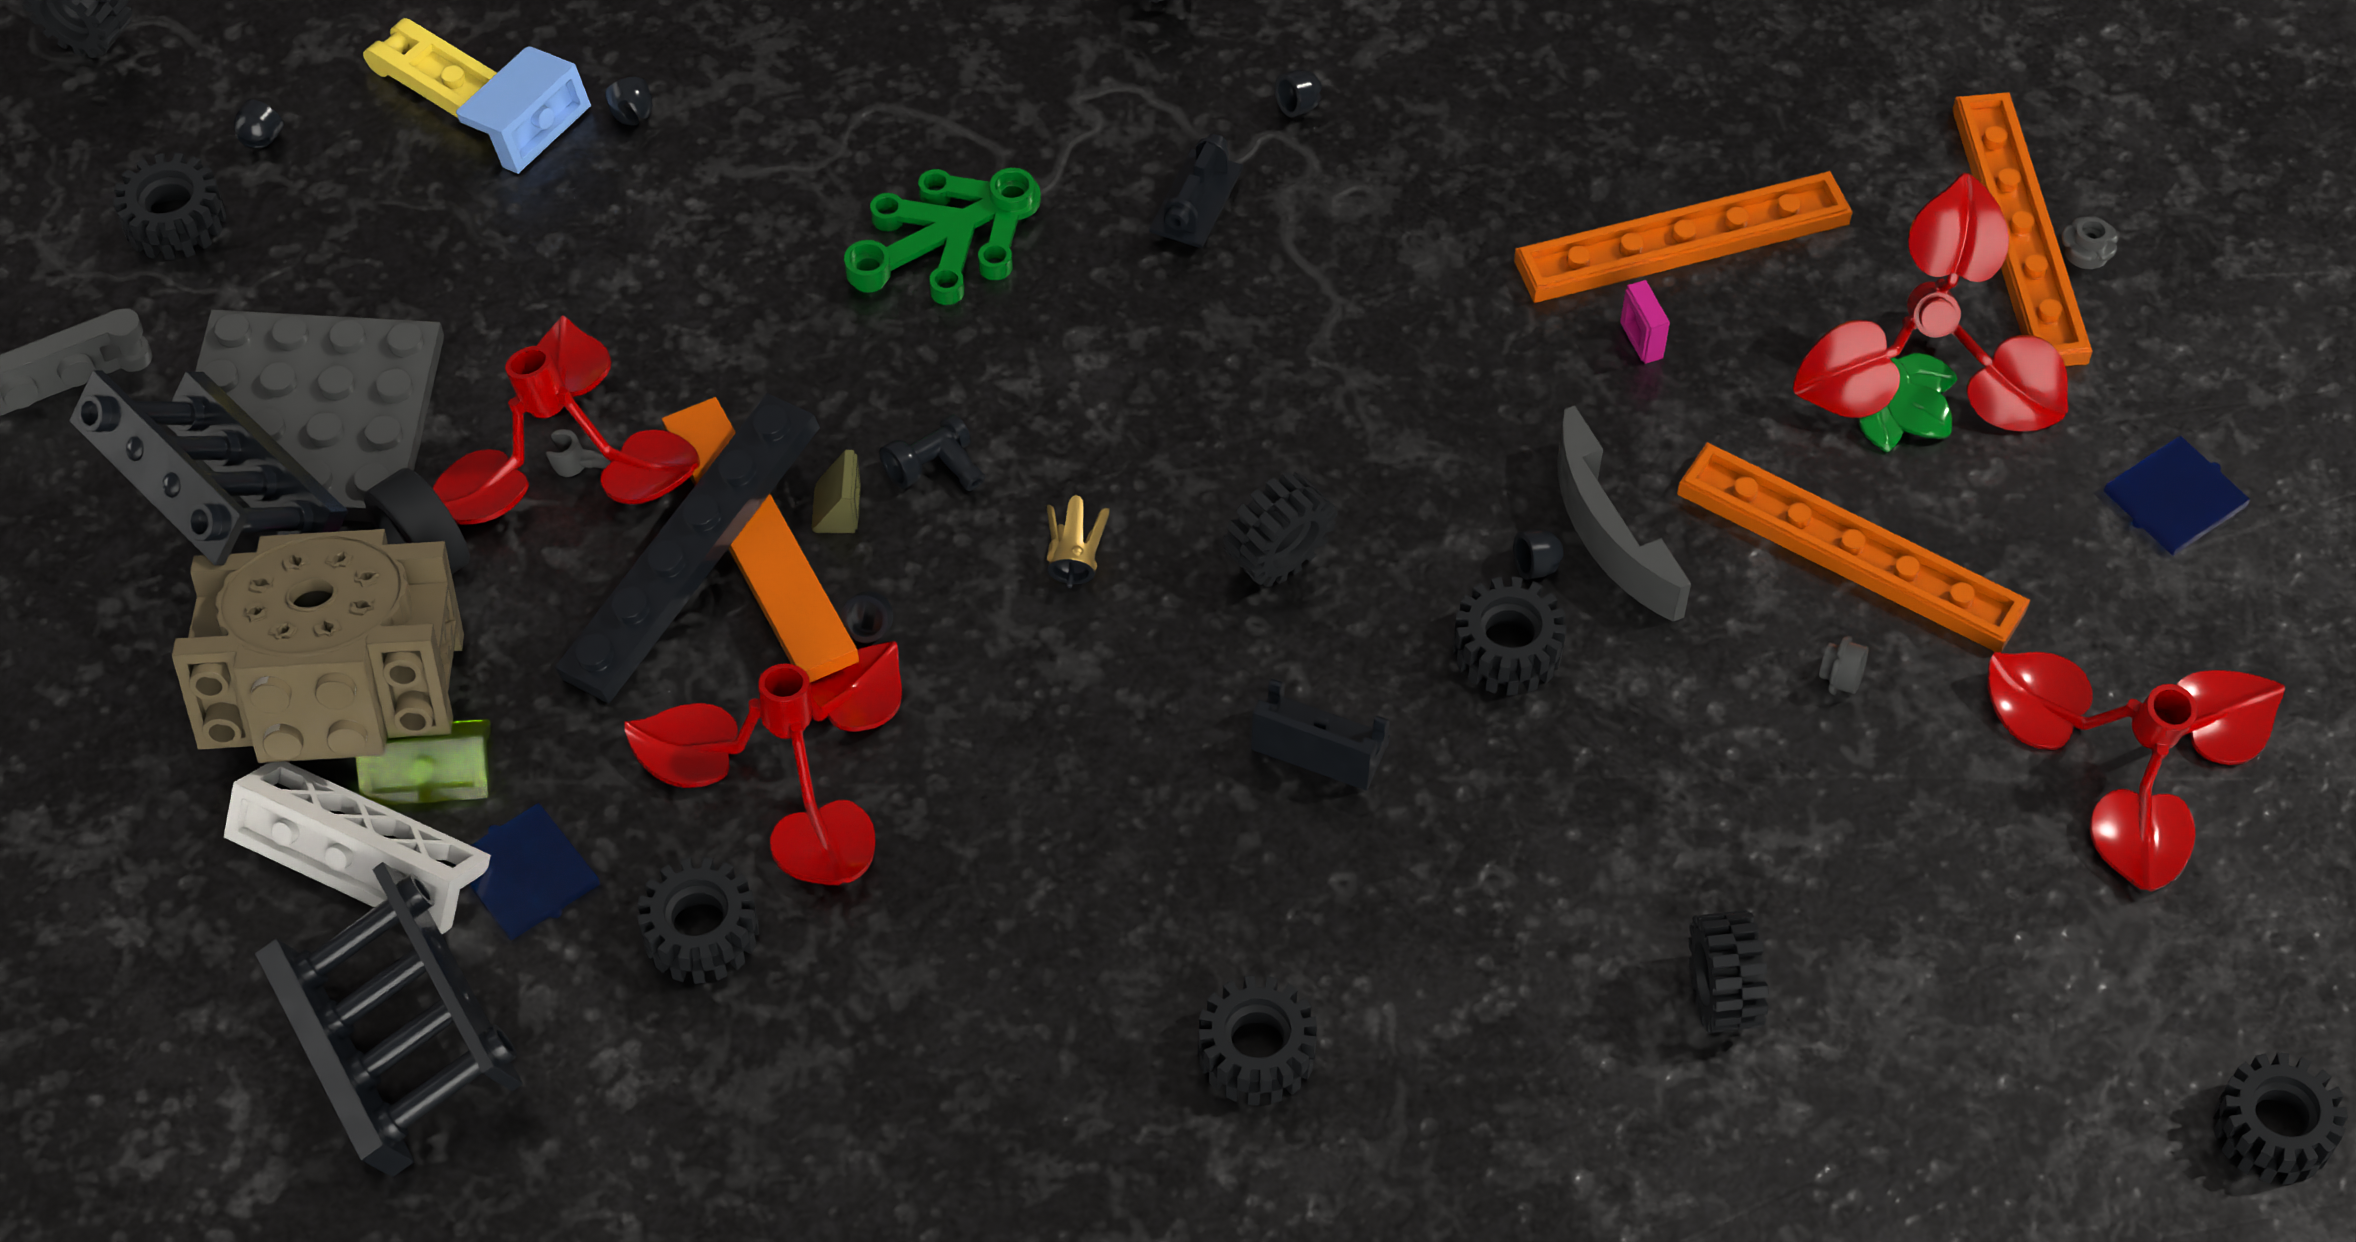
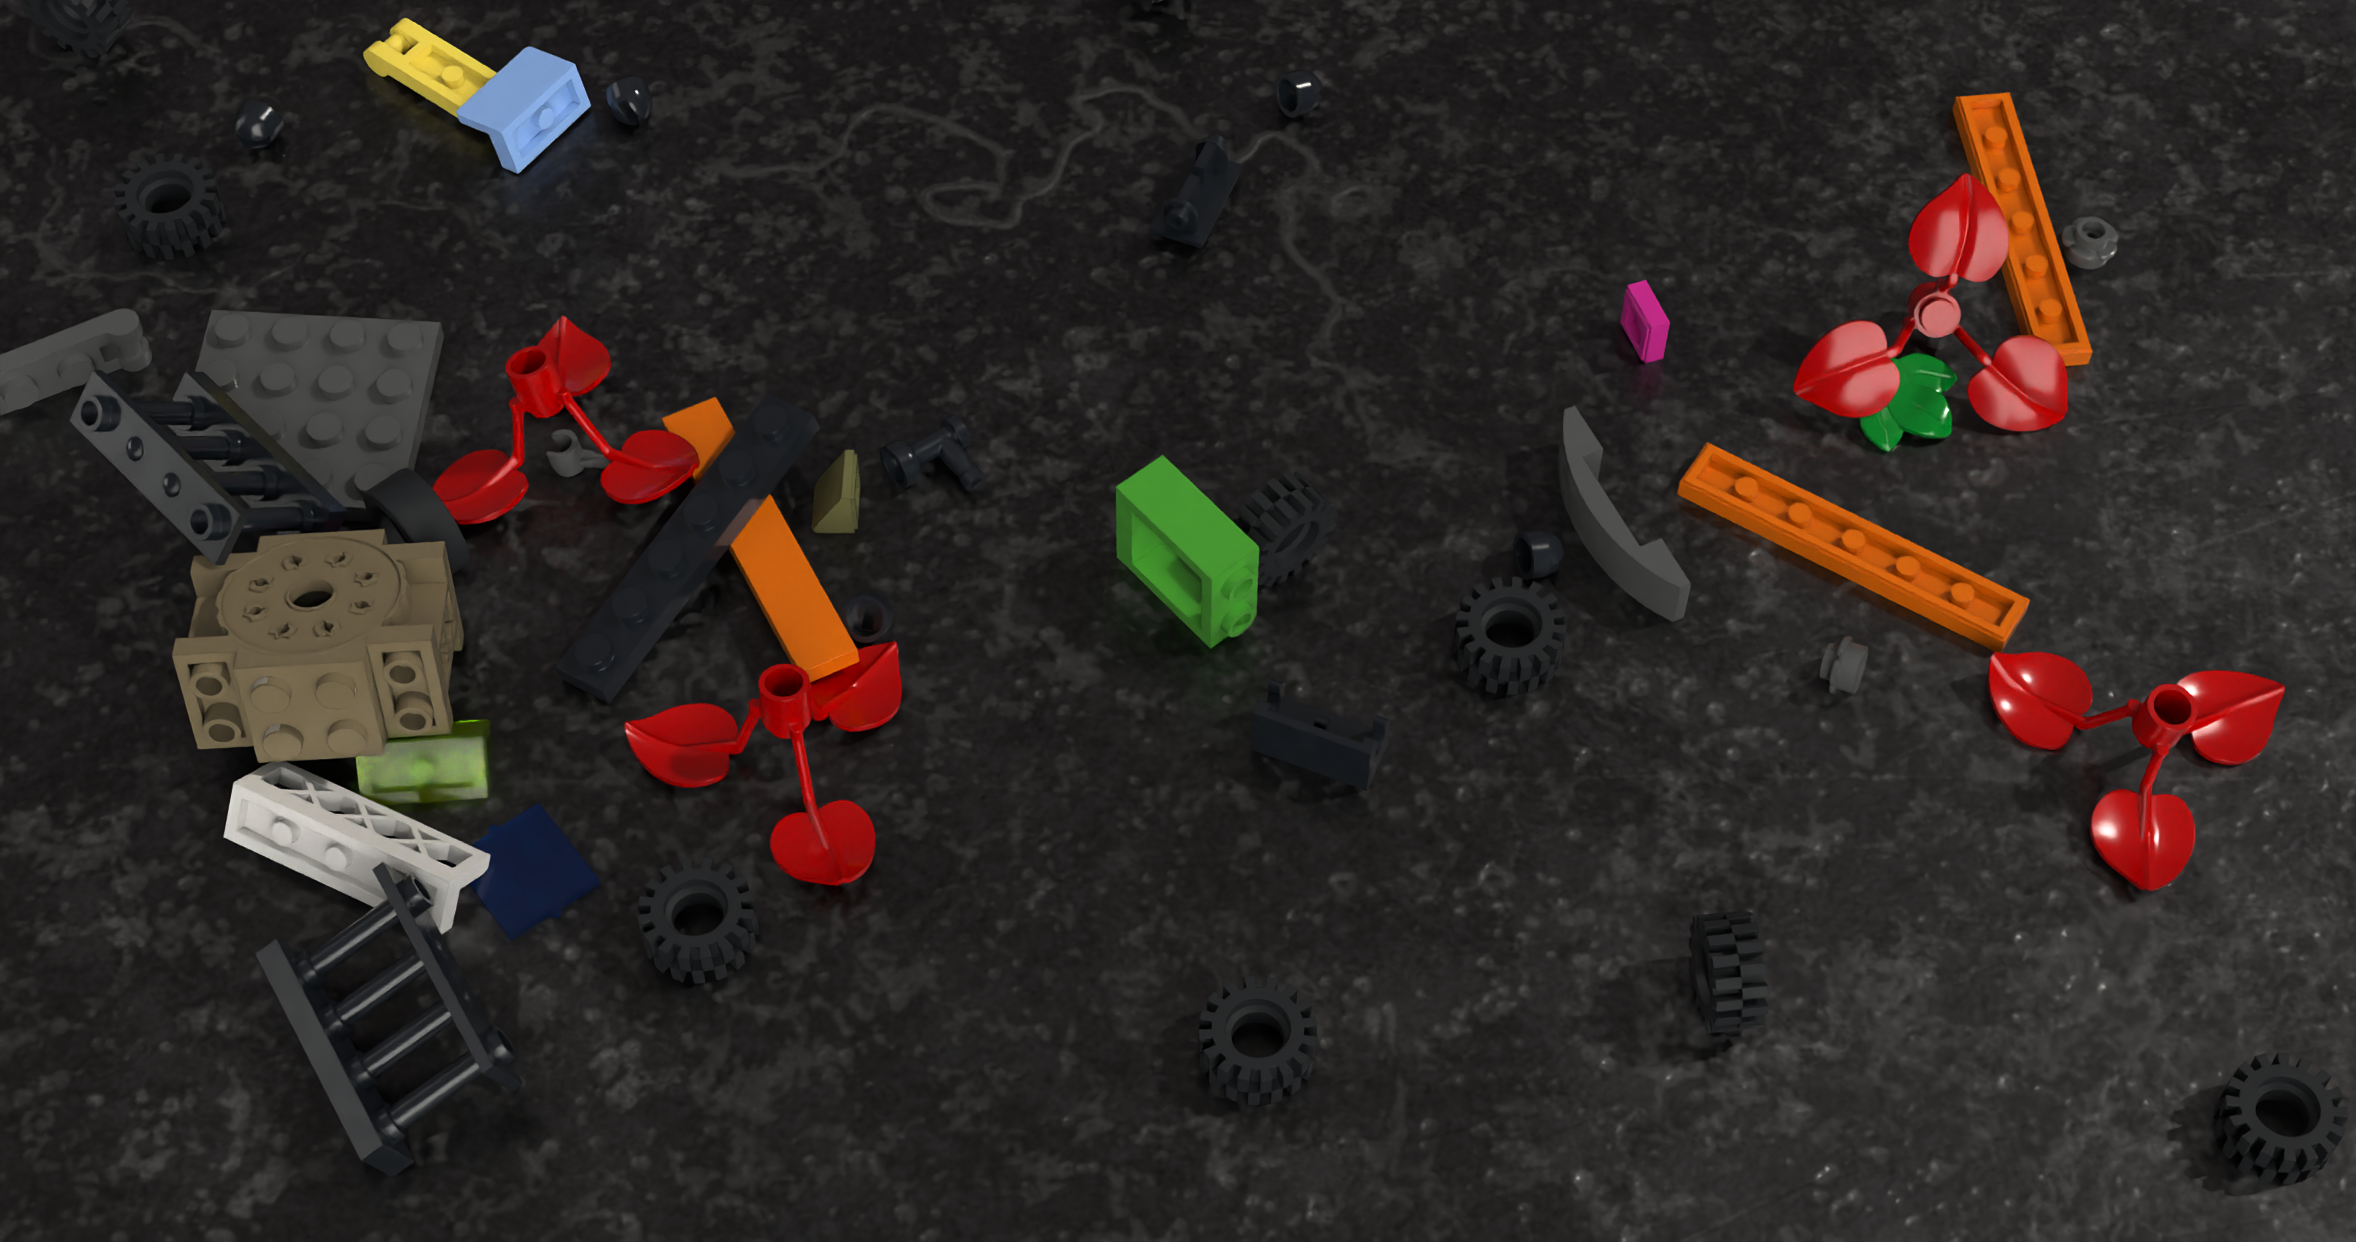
green plant [844,168,1041,305] -> none
pearl gold piece [1047,495,1109,588] -> none
orange tile [1514,171,1852,303] -> none
clear blue piece [2104,435,2250,556] -> none
none -> bright green window [1116,455,1259,649]

